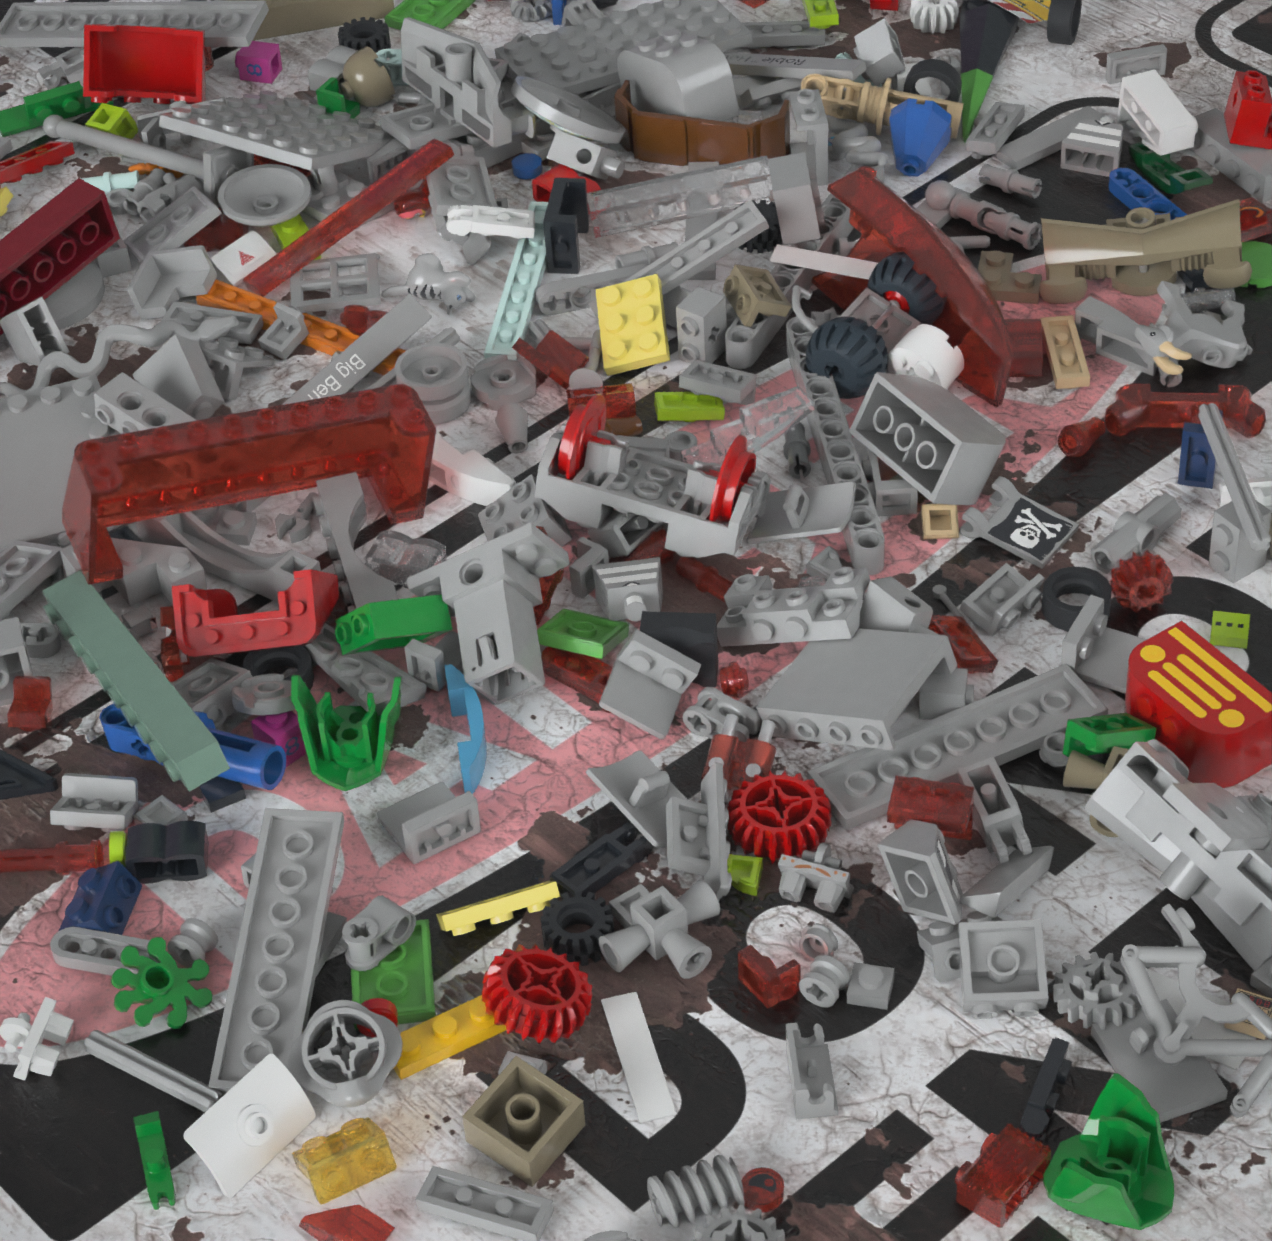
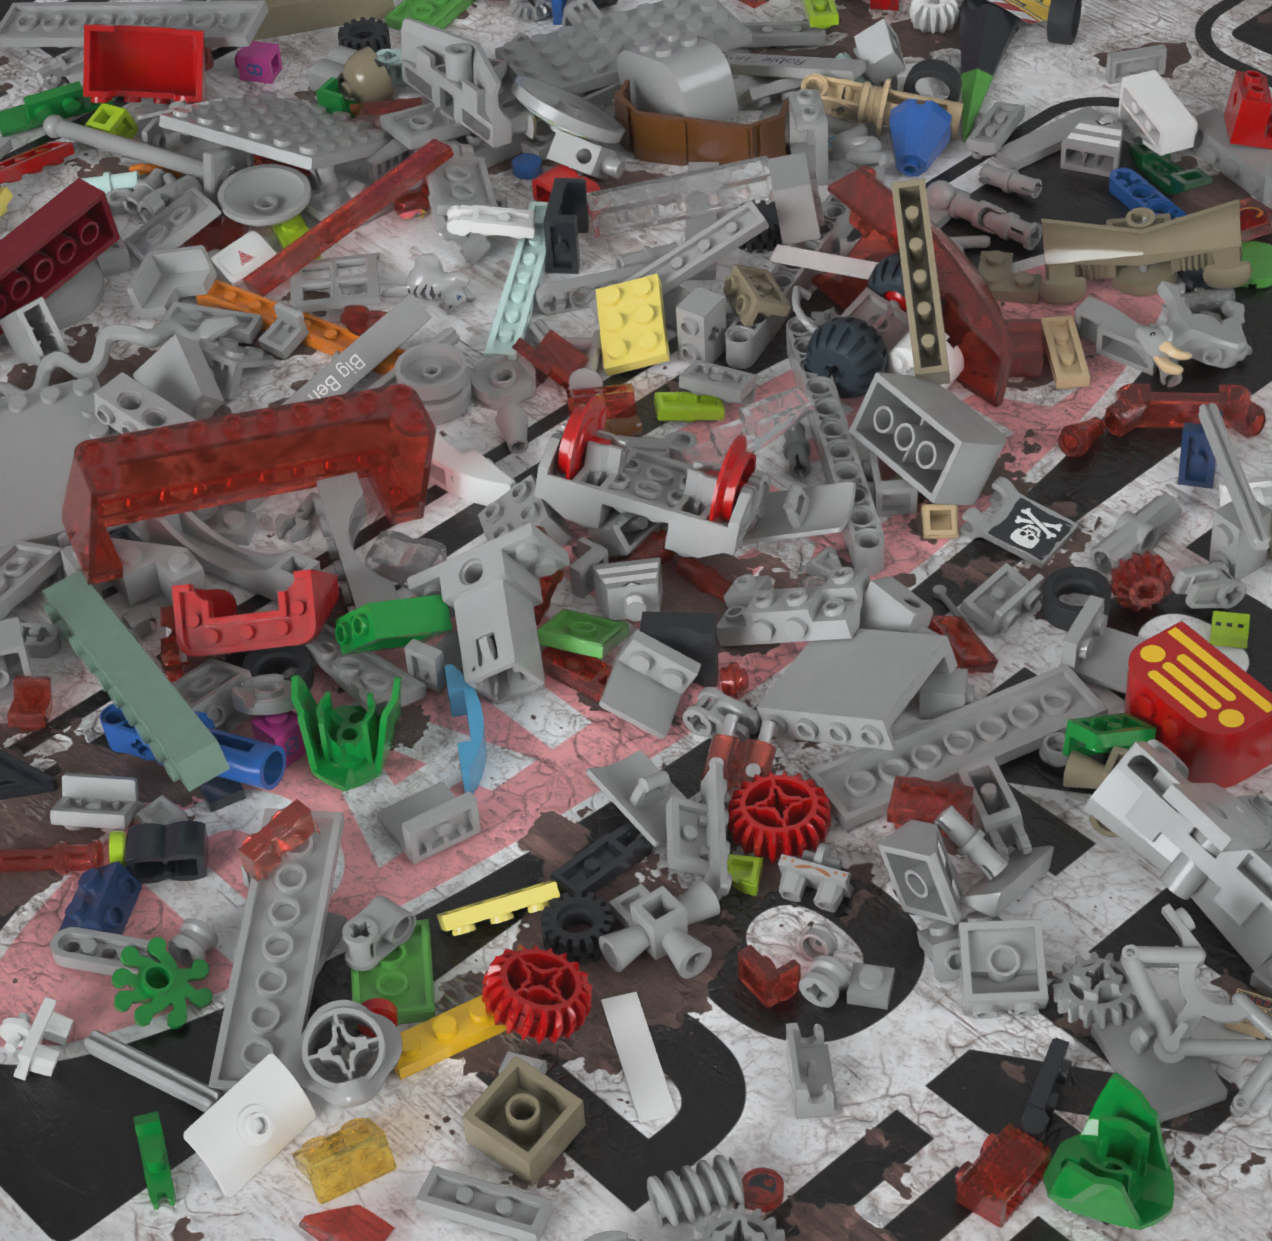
none -> clear red piece [238,799,321,882]
none -> clear red tile [350,97,422,116]
none -> dark tan brick [891,178,951,385]
none -> light grey pin [933,805,1008,880]
none -> light grey piece [1171,561,1247,609]

